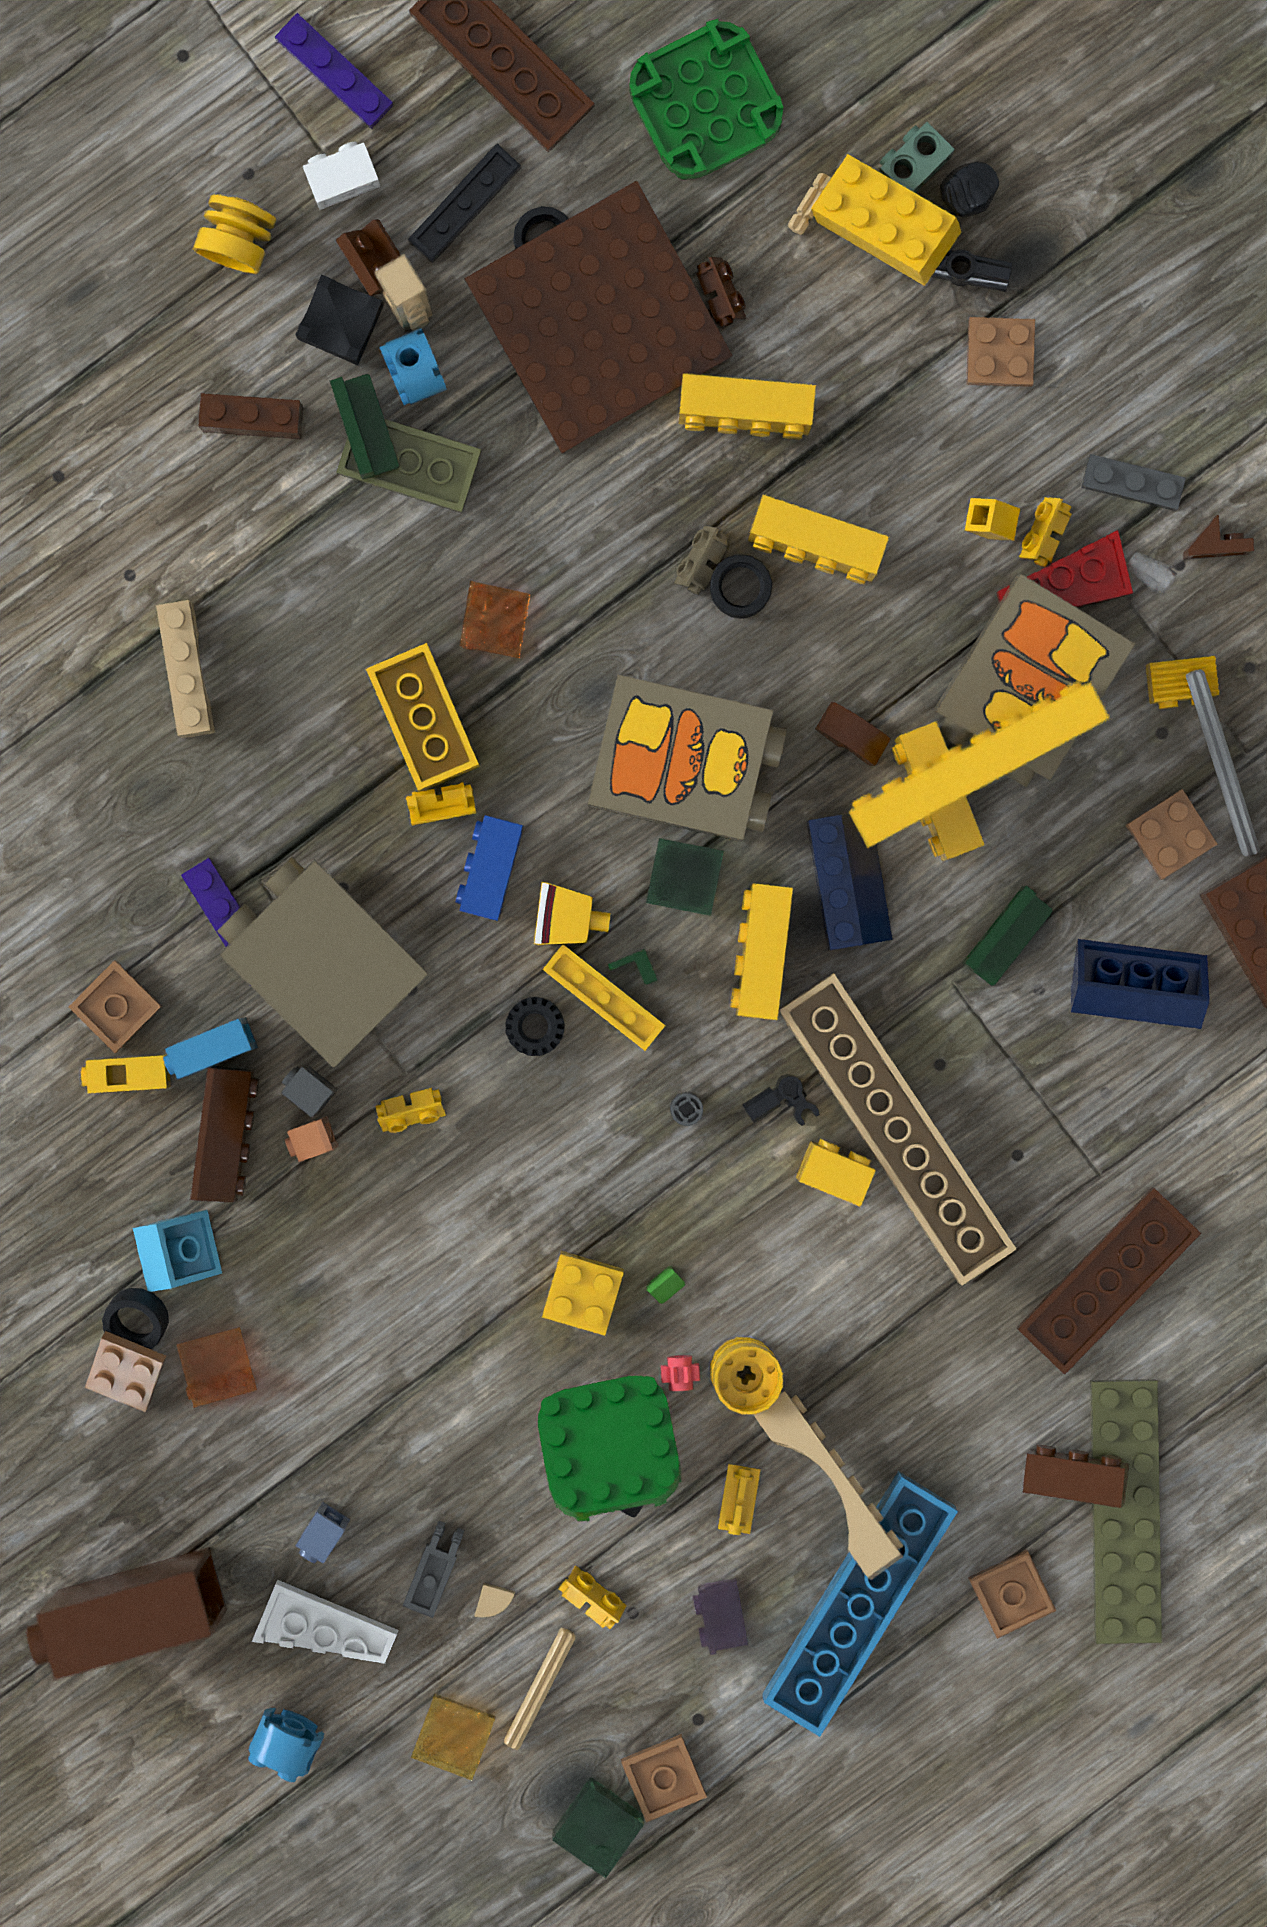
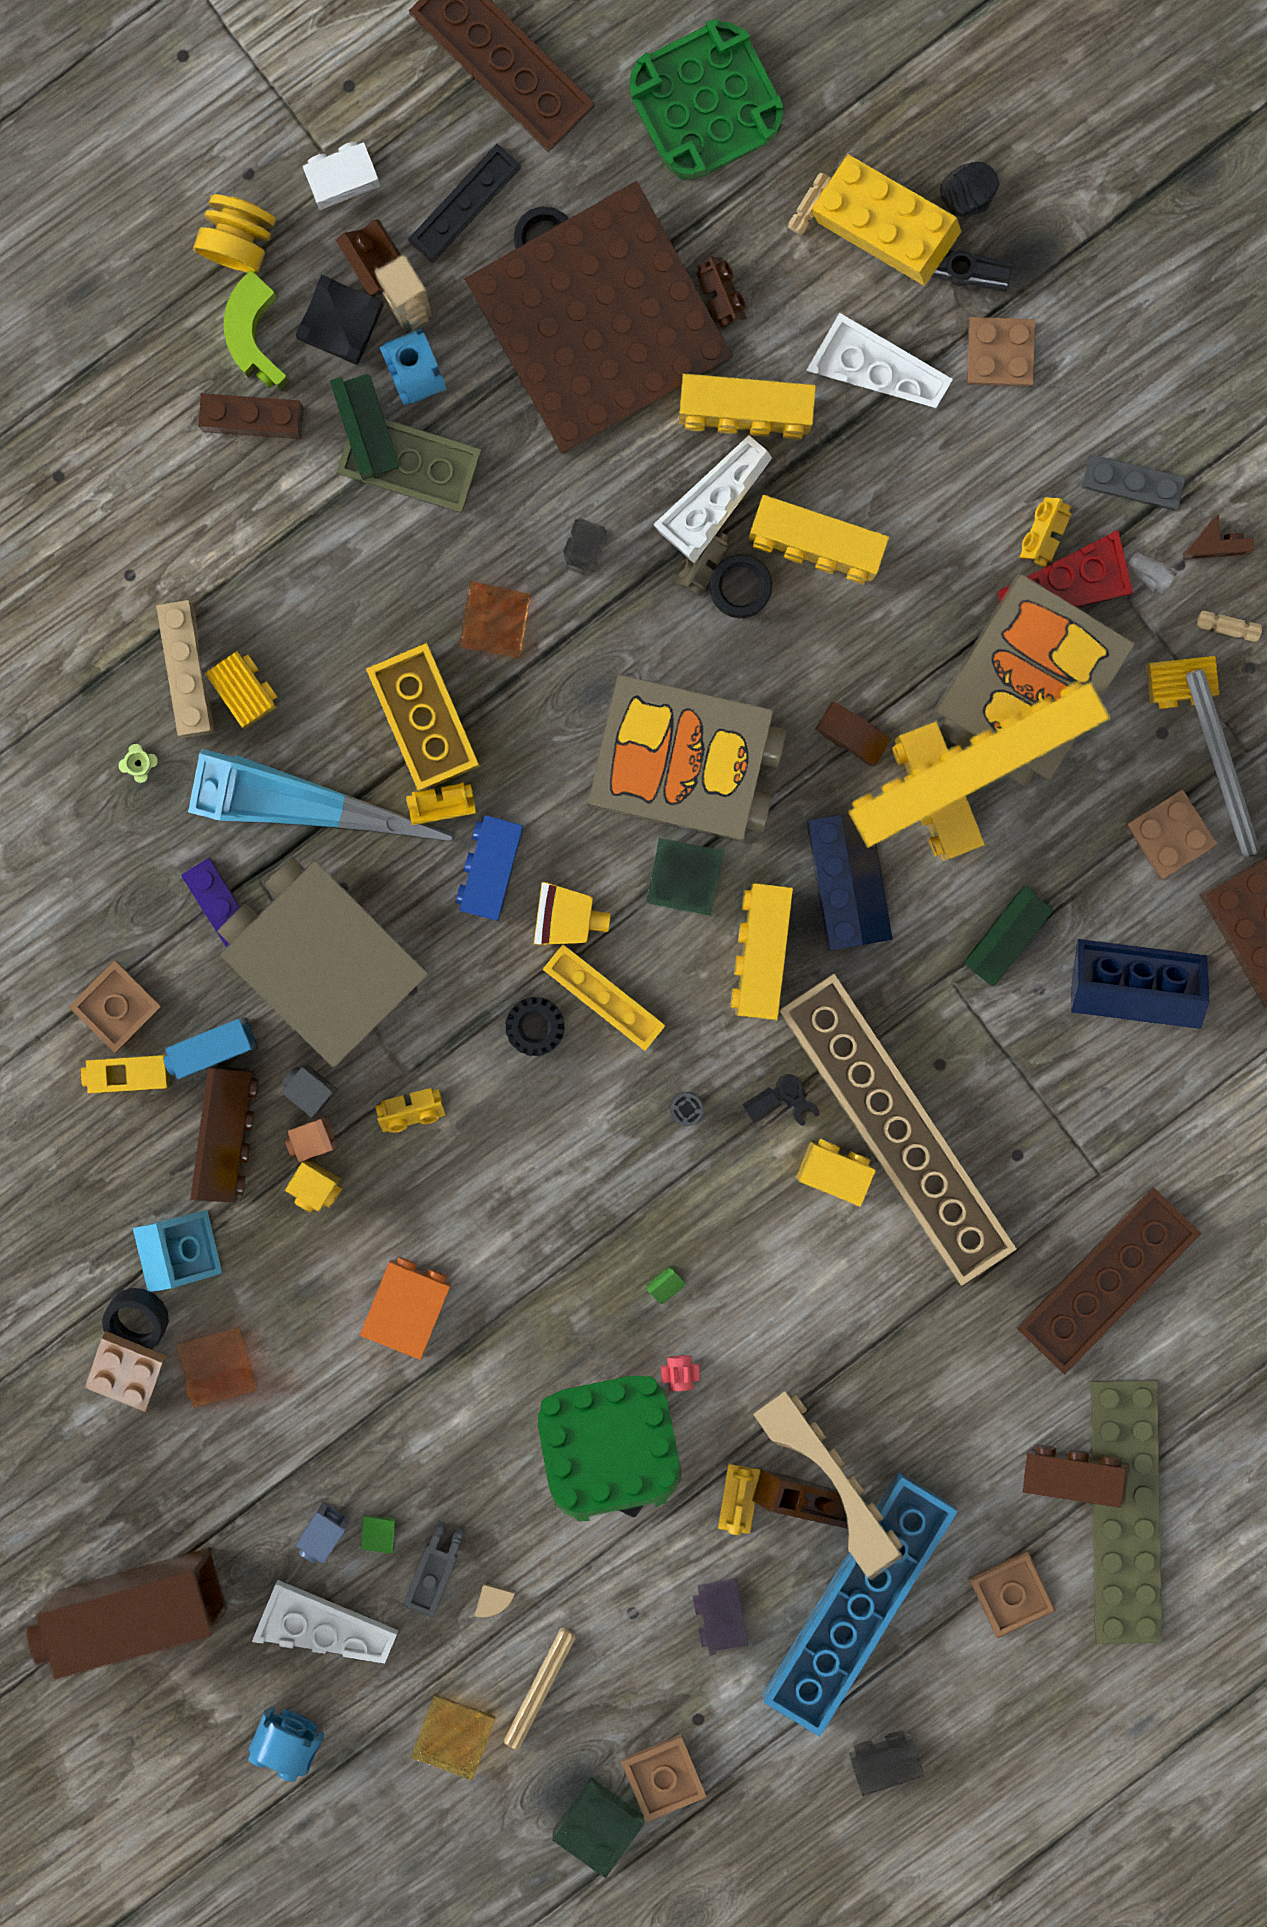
dark purple plate [275,13,394,129] -> none
yellow brick [542,1251,624,1336] -> none
yellow hinge [558,1565,627,1629] -> none
dark green panel [608,949,658,985] -> none
yellow wheel [710,1337,783,1414] -> none
sand green brick [879,122,955,193] -> none
yellow brick [965,498,1020,541] -> none
none -> yellowish green plate [119,744,158,783]
none -> medium azure plate [188,749,454,841]
none -> yellow brick [205,651,277,729]
none -> lime arch [224,270,289,391]
none -> yellow brick [285,1159,342,1212]
none -> orange panel [359,1257,451,1360]
none -> bright green slope [361,1516,396,1554]
none -> clear smoke brick [563,518,607,576]
none -> white wing [653,435,772,563]
none -> reddish brown slope [752,1470,849,1529]
none -> white wing [806,313,953,408]
none -> clear smoke brick [849,1731,925,1796]
none -> tan axle [1197,610,1262,642]

